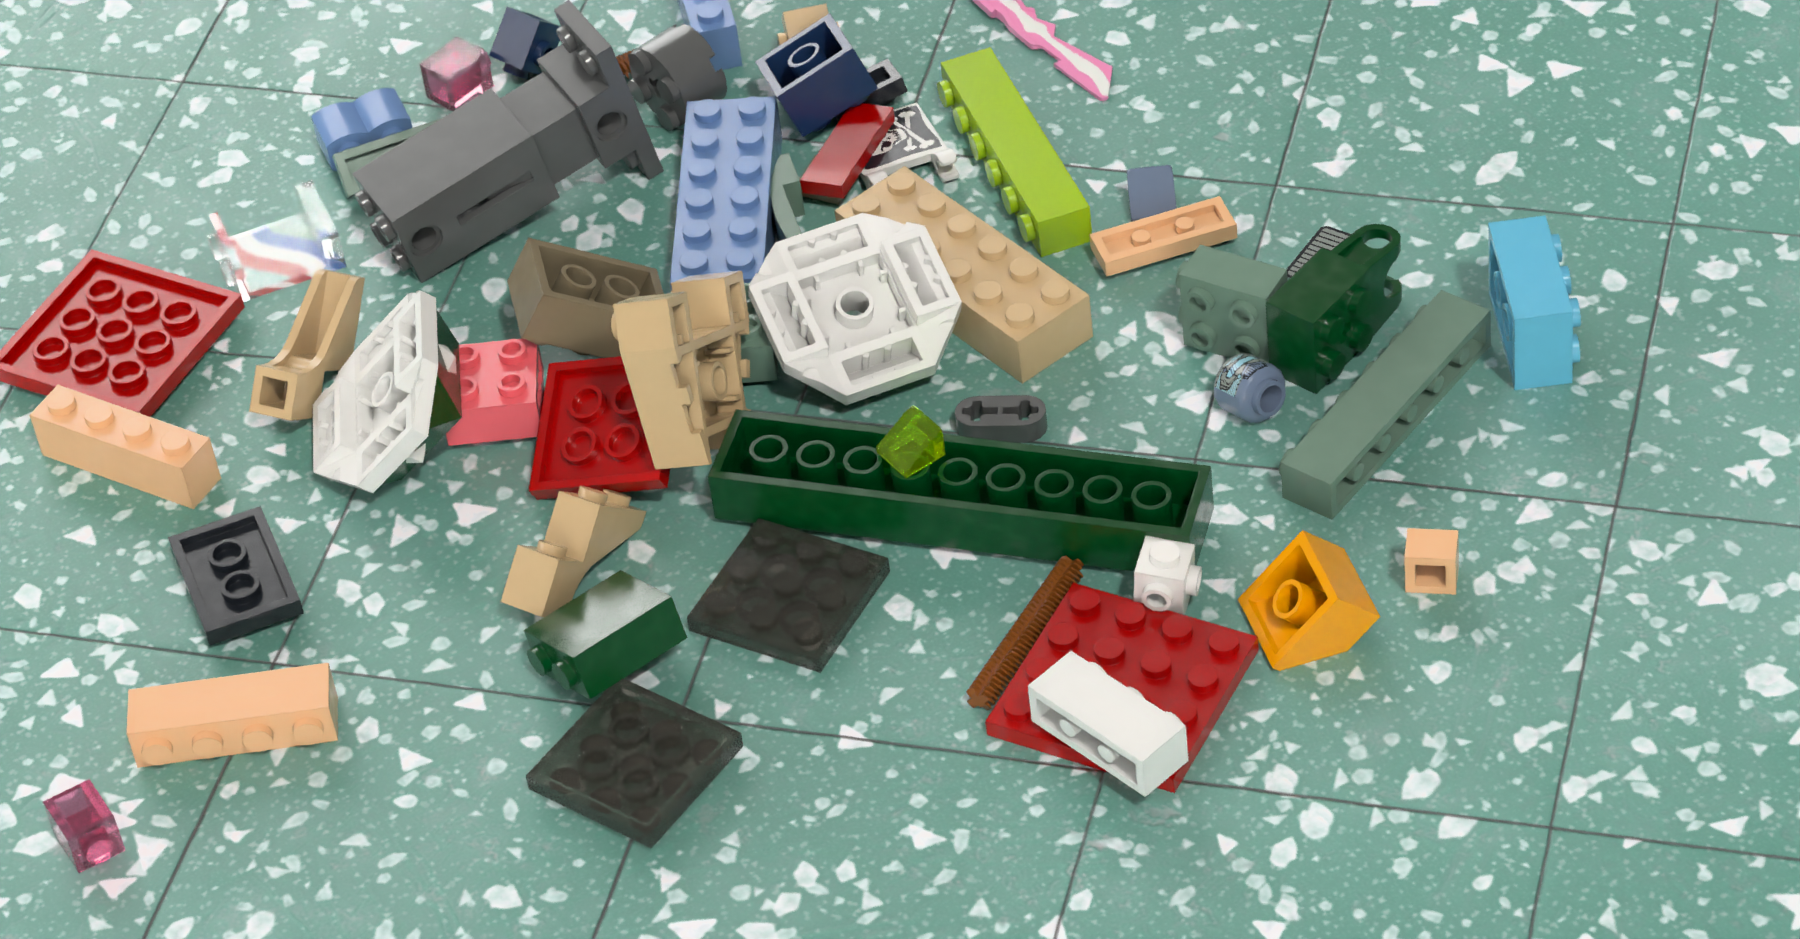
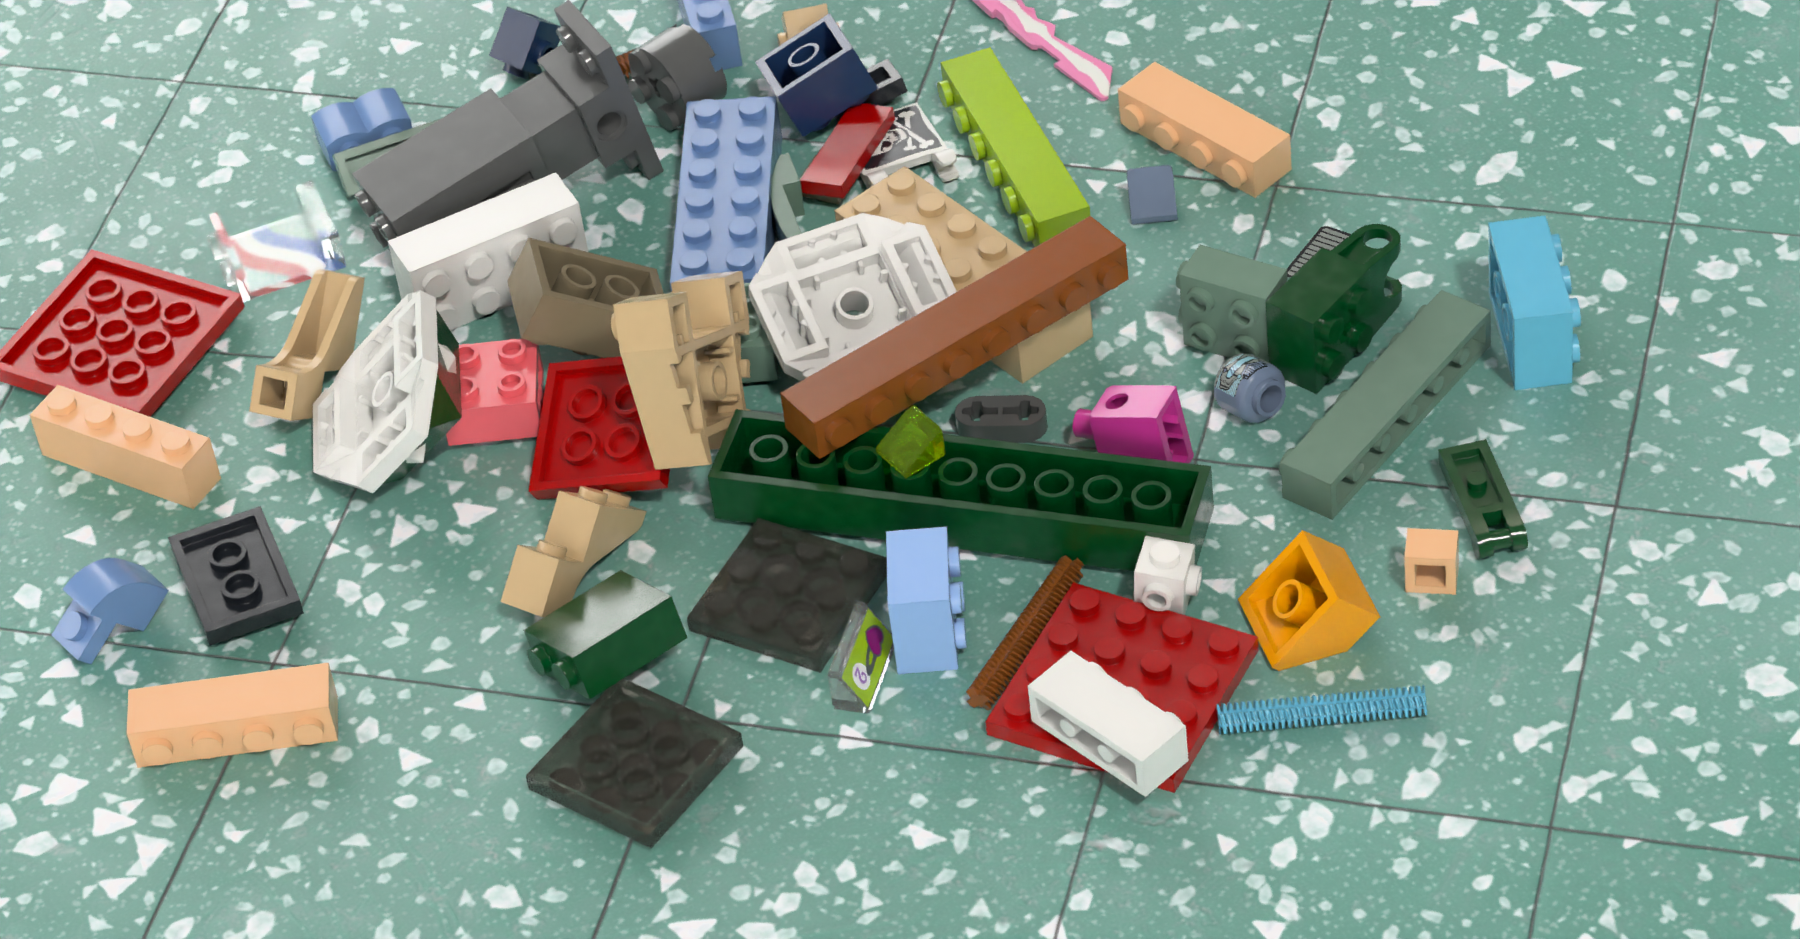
clear pink brick [43,779,125,873] -> none
clear pink brick [419,36,494,111] -> none
light nougat plate [1089,196,1237,277] -> none
none -> medium blue brick [52,558,169,664]
none -> white brick [388,172,588,331]
none -> dark orange brick [780,216,1129,459]
none -> slope [828,601,894,713]
none -> light blue brick [886,527,967,674]
none -> dark pink torso [1072,385,1194,463]
none -> light nougat brick [1118,62,1292,198]
none -> medium azure axle [1217,685,1427,735]
none -> dark green plate [1438,439,1528,559]

